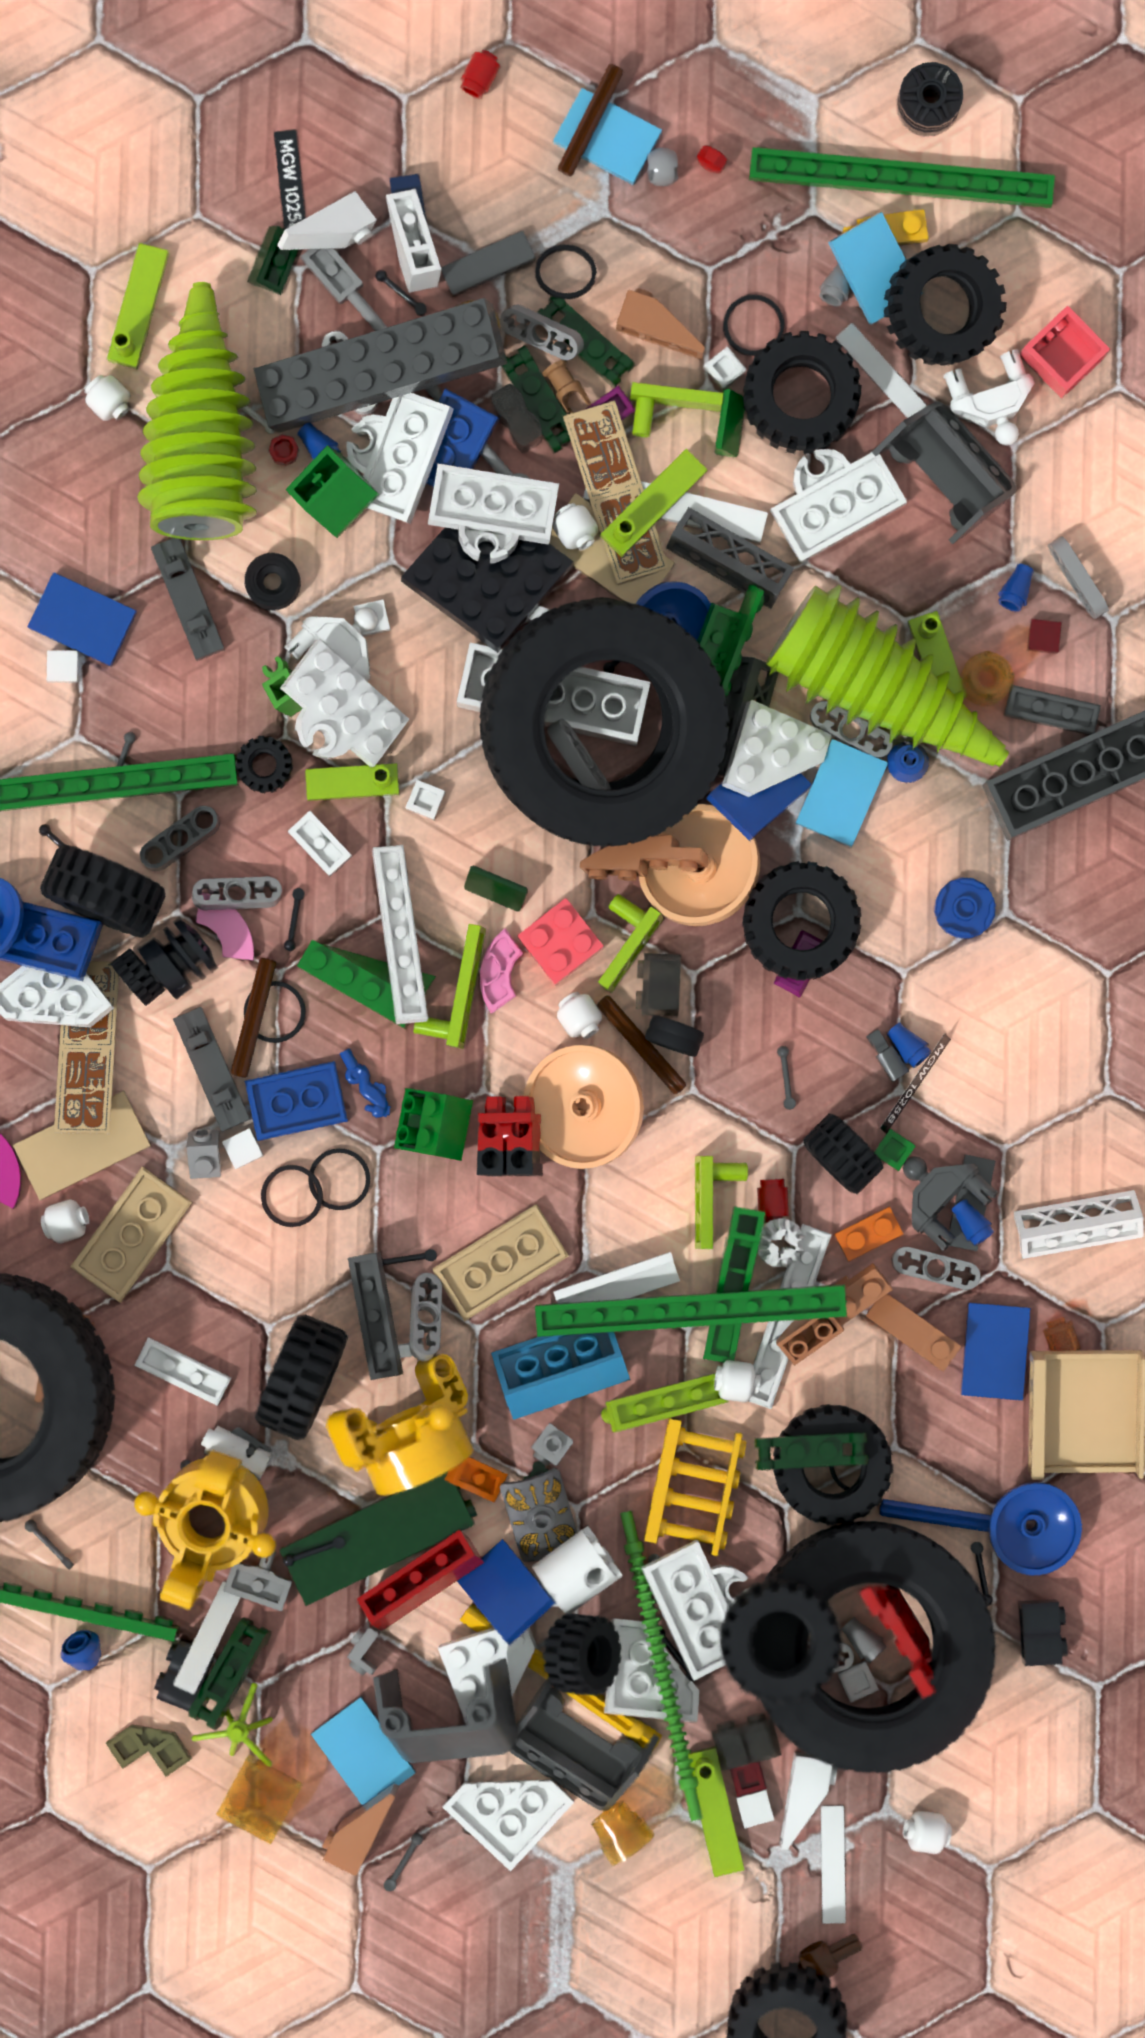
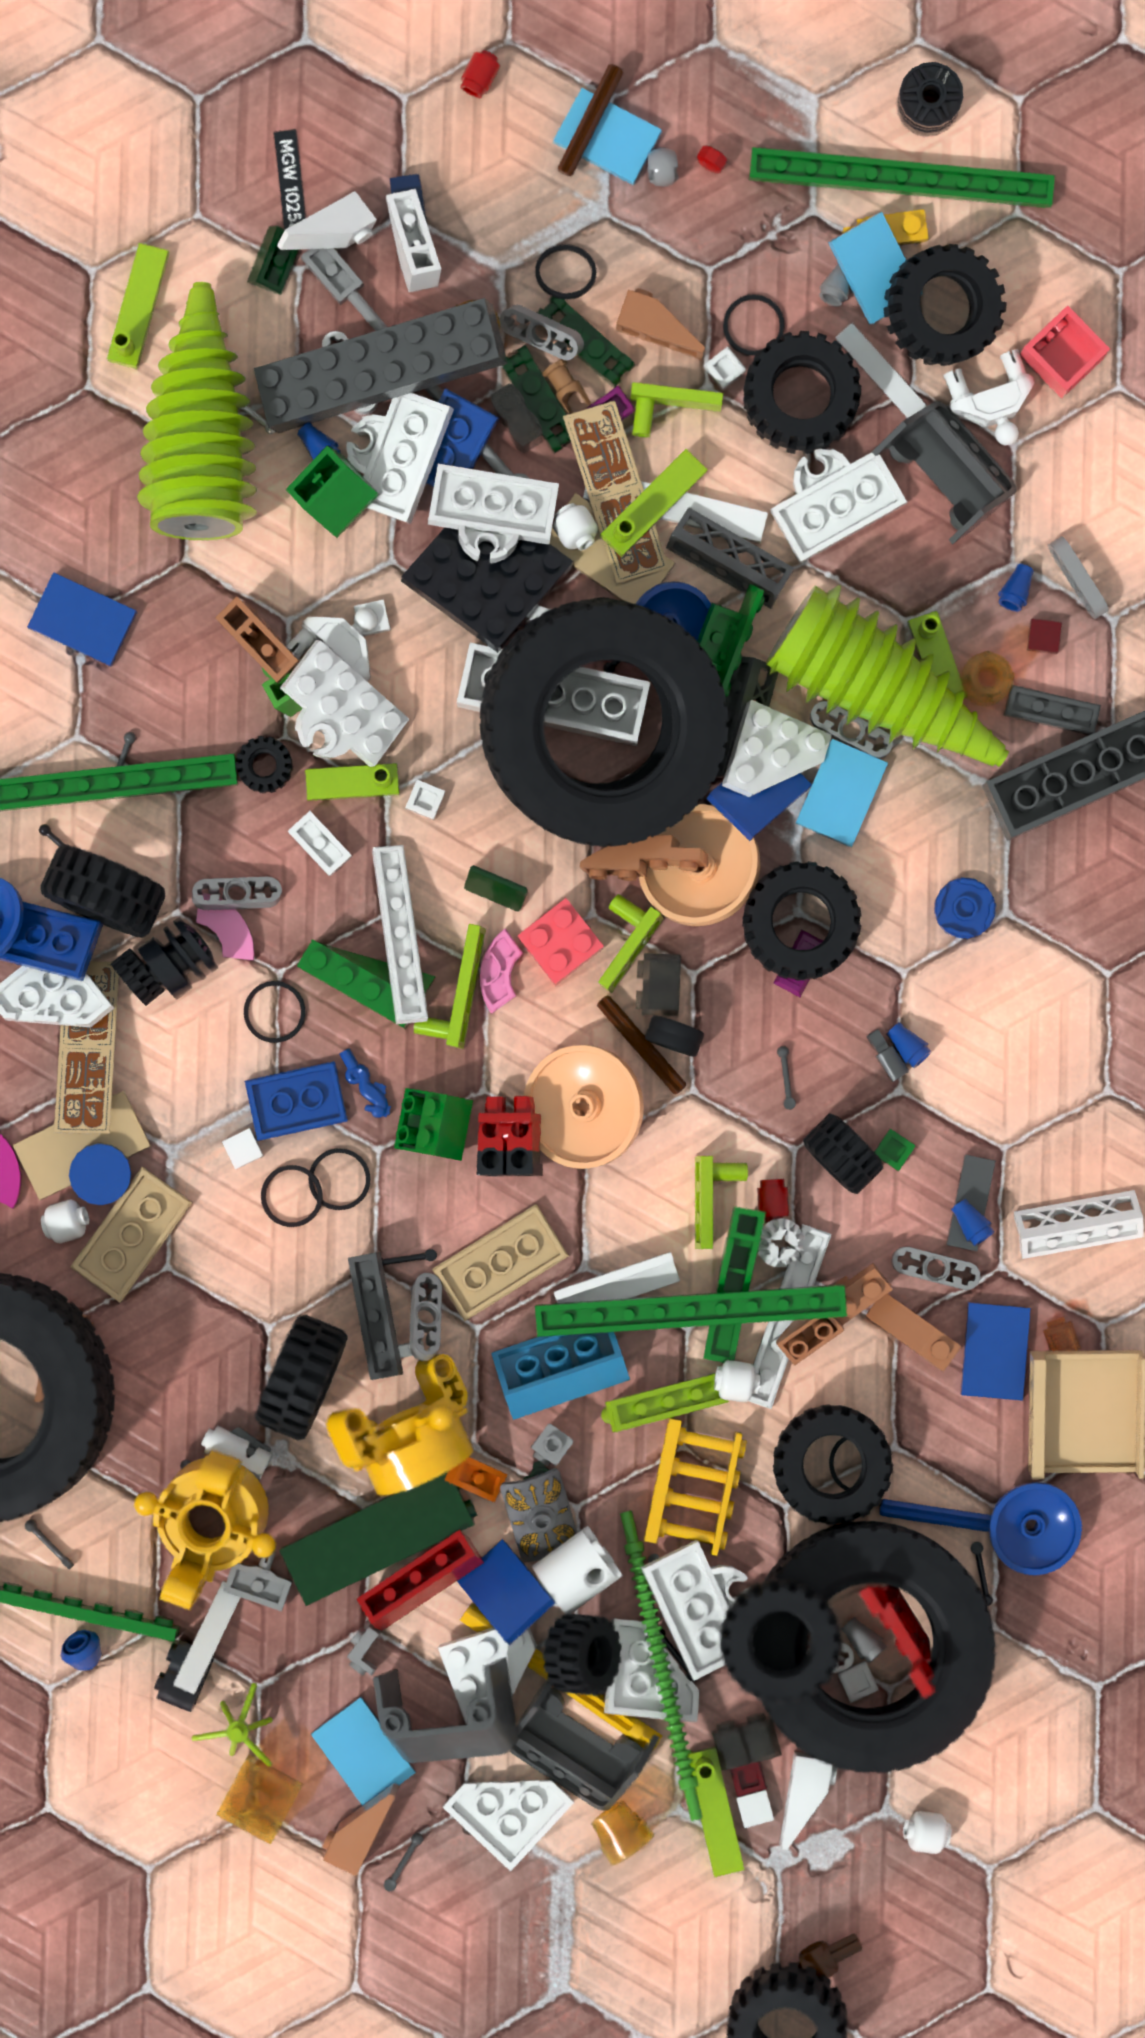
white tile [46,650,79,683] -> none
white head [85,375,130,421] -> none
olive tile [106,1724,192,1777] -> none
white tile [134,1337,232,1406] -> none
dark grey beam [140,806,220,871] -> none
dark grey hinge [151,538,225,661] -> none
dark grey hinge [173,1007,251,1132] -> none
light grey bracket [186,1128,221,1179] -> none
dark green plate [188,1617,272,1730] -> none
reddish brown axle [231,958,276,1078] -> none
black tyre [244,553,301,610] -> none
red tile [268,434,299,466] -> none
black hinge [283,1536,345,1566] -> none
black hinge [284,888,305,951] -> none
black hinge [375,270,427,316] -> none
dark grey tile [441,230,536,297] -> none
light grey beam [547,718,611,790] -> none
white head [557,992,602,1039] -> none
green slope [714,389,745,458] -> none
dark green plate [754,1432,869,1470] -> none
white sticker [821,1806,846,1924] -> none
orange plate [834,1206,903,1262] -> none
sticker [880,1033,951,1134] -> none
blue cone [887,741,929,783] -> none
dark grey connector [903,1156,999,1251] -> none
black brick [1019,1599,1068,1666] -> none
none -> blue tile [69,1143,132,1205]
none -> nougat slope [215,596,300,683]

